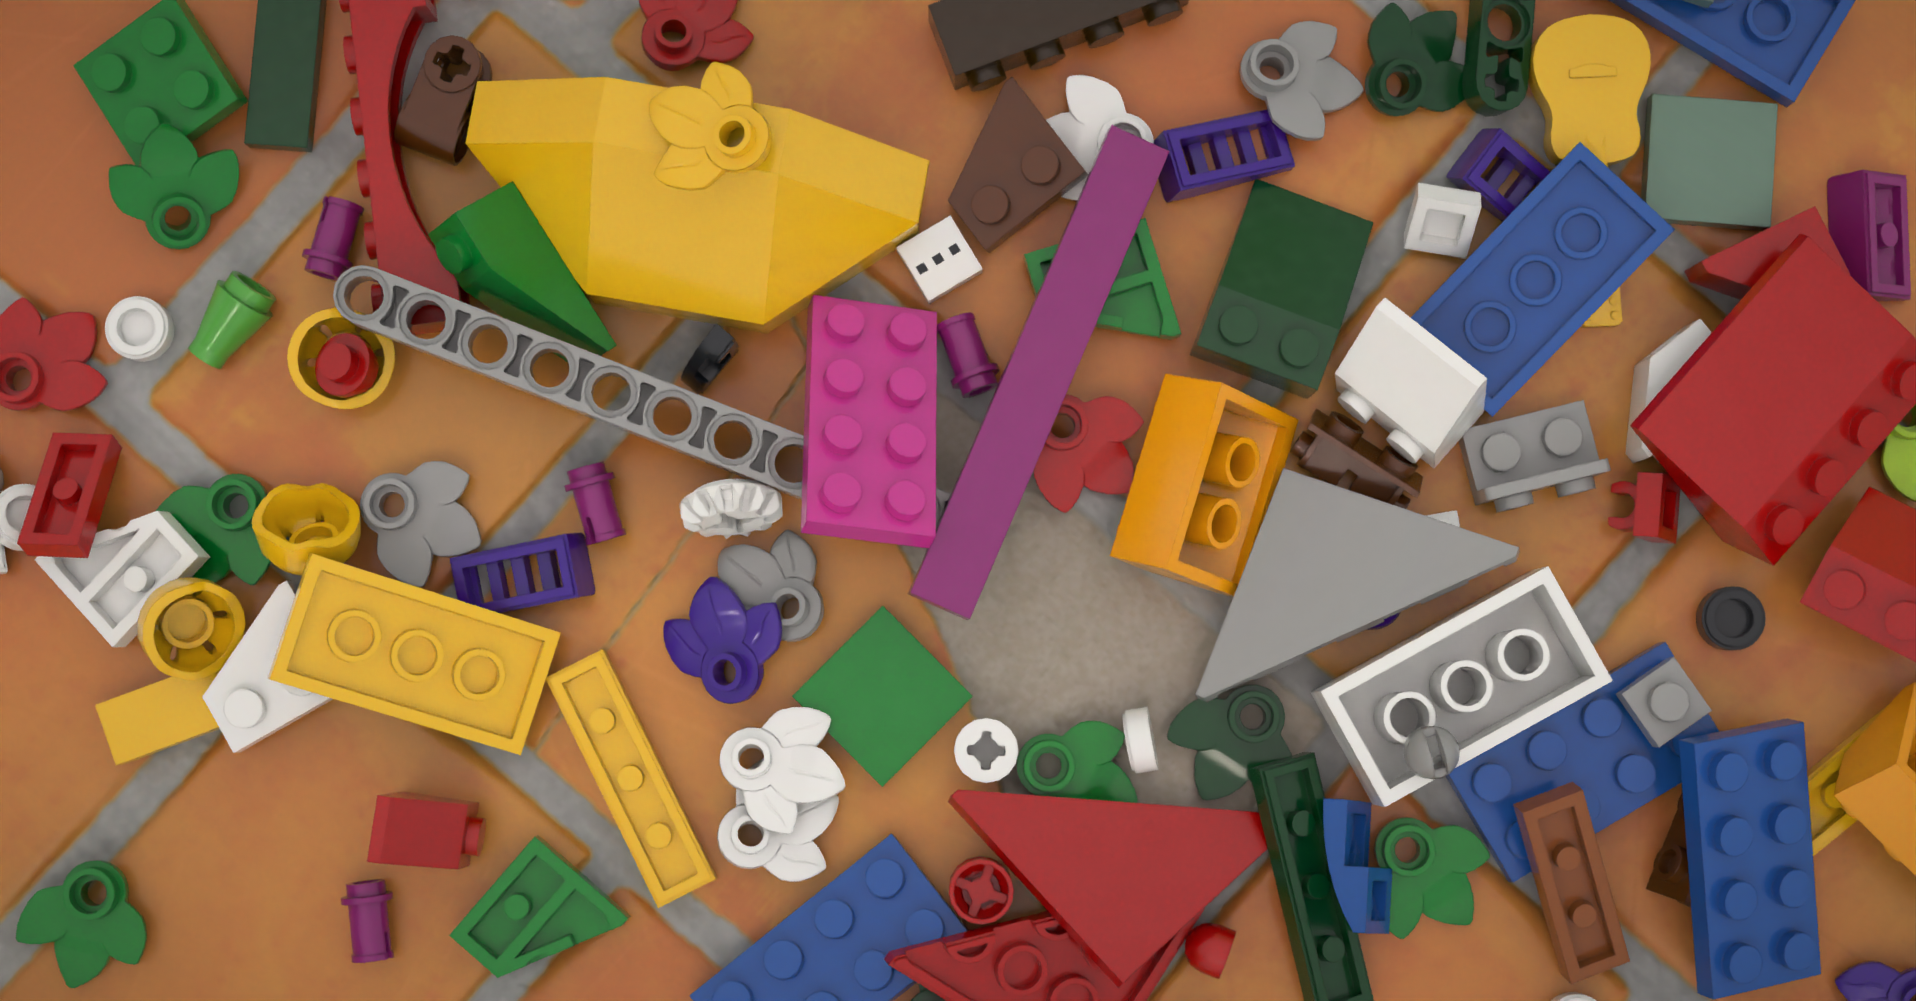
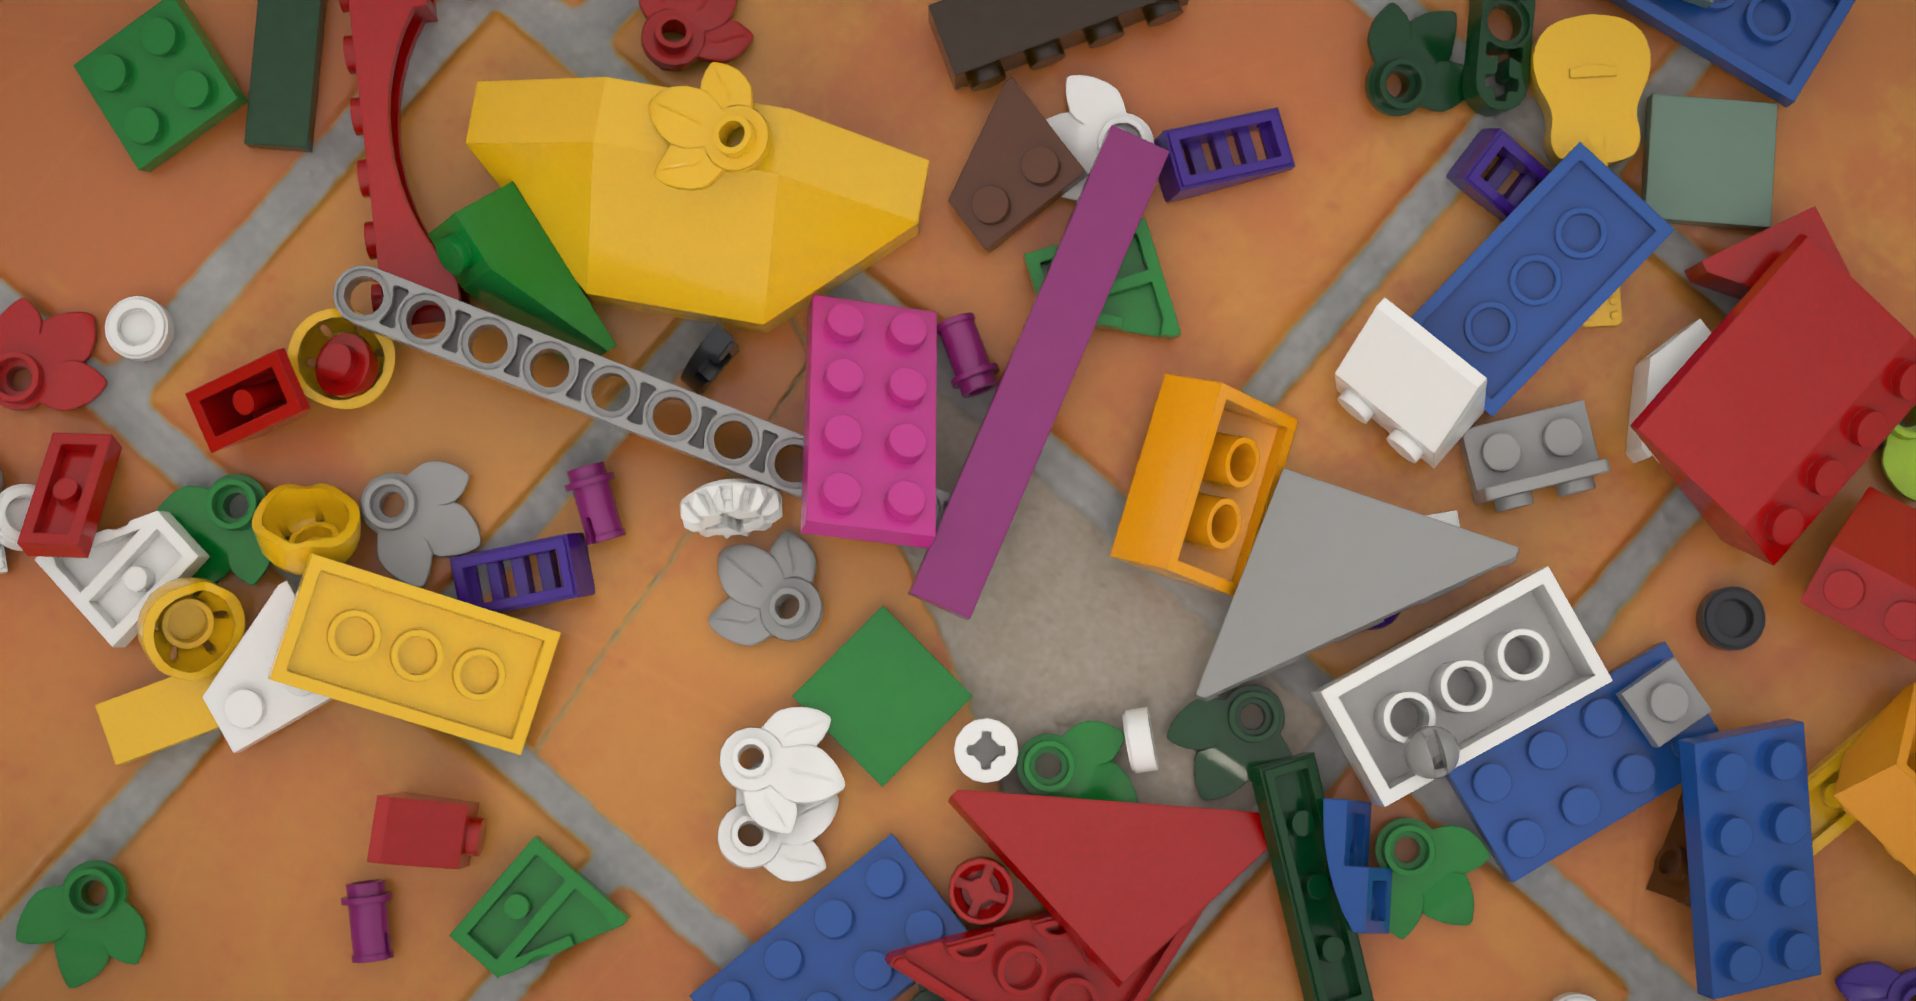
green plate [108,122,239,249] -> none
bright green cone [188,271,276,369] -> none
magenta pin [302,196,364,281] -> none
reddish brown piece [394,35,493,166] -> none
yellow tile [546,649,717,908] -> none
dark purple plate [663,577,782,704] -> none
white tile [896,215,983,304] -> none
red plate [1033,394,1144,513] -> none
red hinge [1185,923,1236,979] -> none
dark green slope [1190,179,1374,399] -> none
light grey plate [1239,21,1364,141] -> none
reddish brown hinge [1290,409,1423,509] -> none
white plate [1404,183,1482,259] -> none
dark orange plate [1513,781,1630,984] -> none
red tile [1608,472,1681,544] -> none
magenta slope [1827,170,1911,301] -> none
none -> red slope [185,348,310,453]

